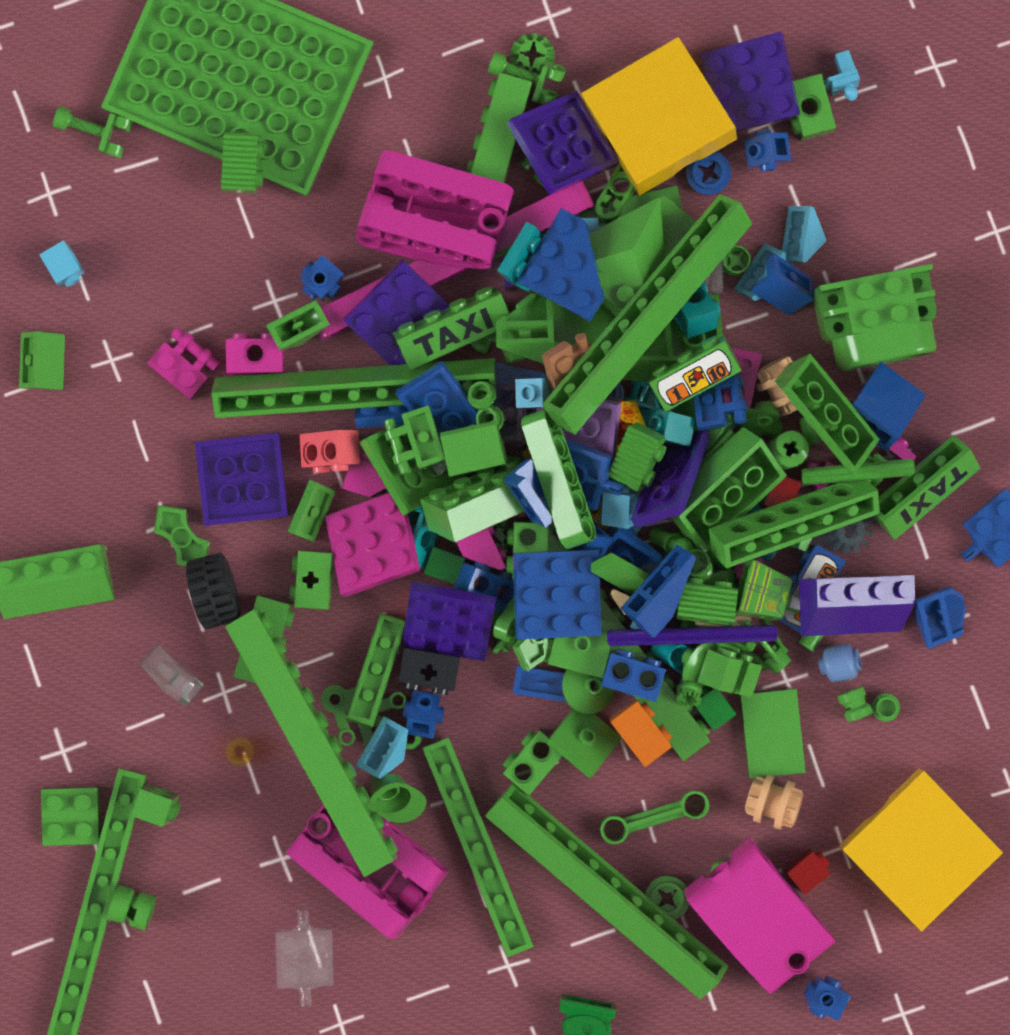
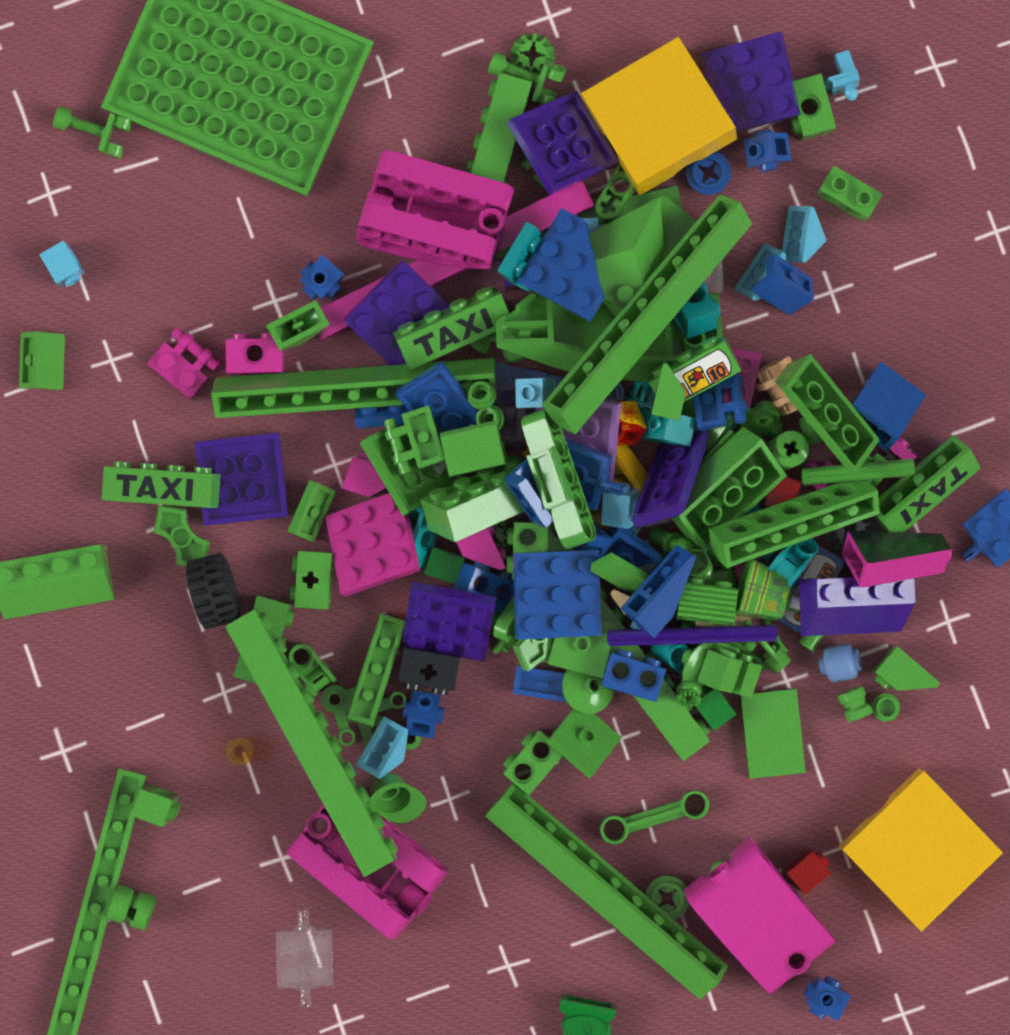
bright green plate [41,787,100,846] -> none
clear slope [140,644,204,706] -> none
bright green brick [221,132,265,194] -> none
coral brick [300,430,360,473] -> none
bright green plate [423,737,534,958] -> none
nougat plate [542,333,591,393] -> none
bright green brick [608,422,667,492] -> none
orange slope [609,699,673,767] -> none
bright green wheel [720,245,751,277] -> none
light nougat piece [745,774,804,830] -> none
bright green brick [813,264,937,371] -> none
blue slope [914,586,966,649] -> none
none -> bright green brick [102,461,221,508]
none -> bright green piece [289,643,338,697]
none -> bright green tile [526,446,574,510]
none -> bright green tile [651,361,686,420]
none -> teal piece [768,538,818,587]
none -> bright green brick [816,166,883,223]
none -> slope [841,531,952,587]
none -> bright green slope [872,646,940,691]

